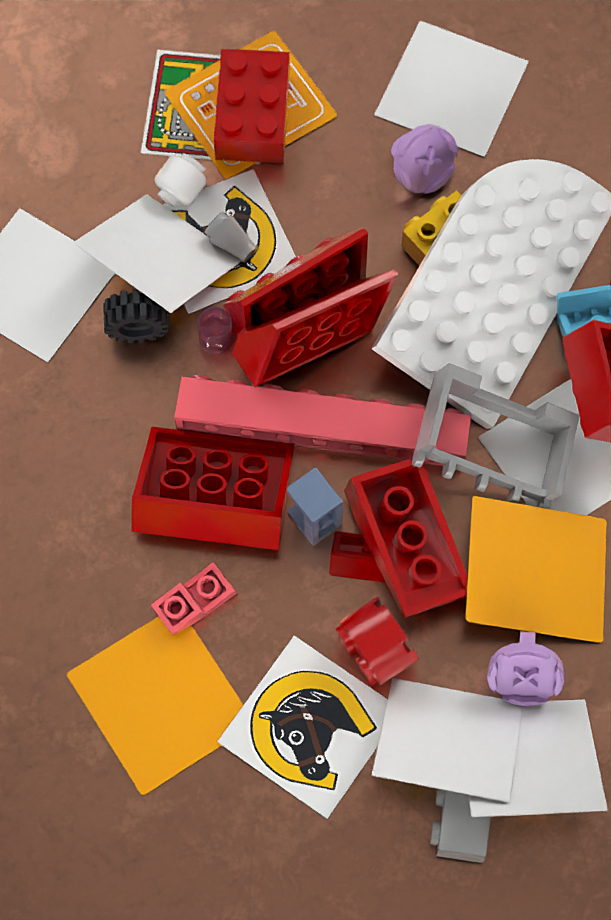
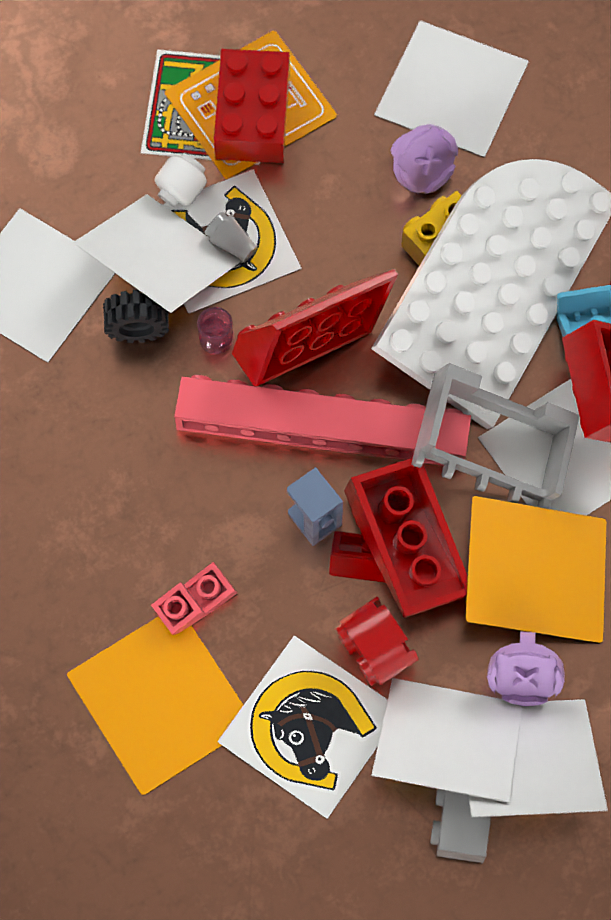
red slope [131,426,295,550] -> none
red slope [223,228,368,336] -> none

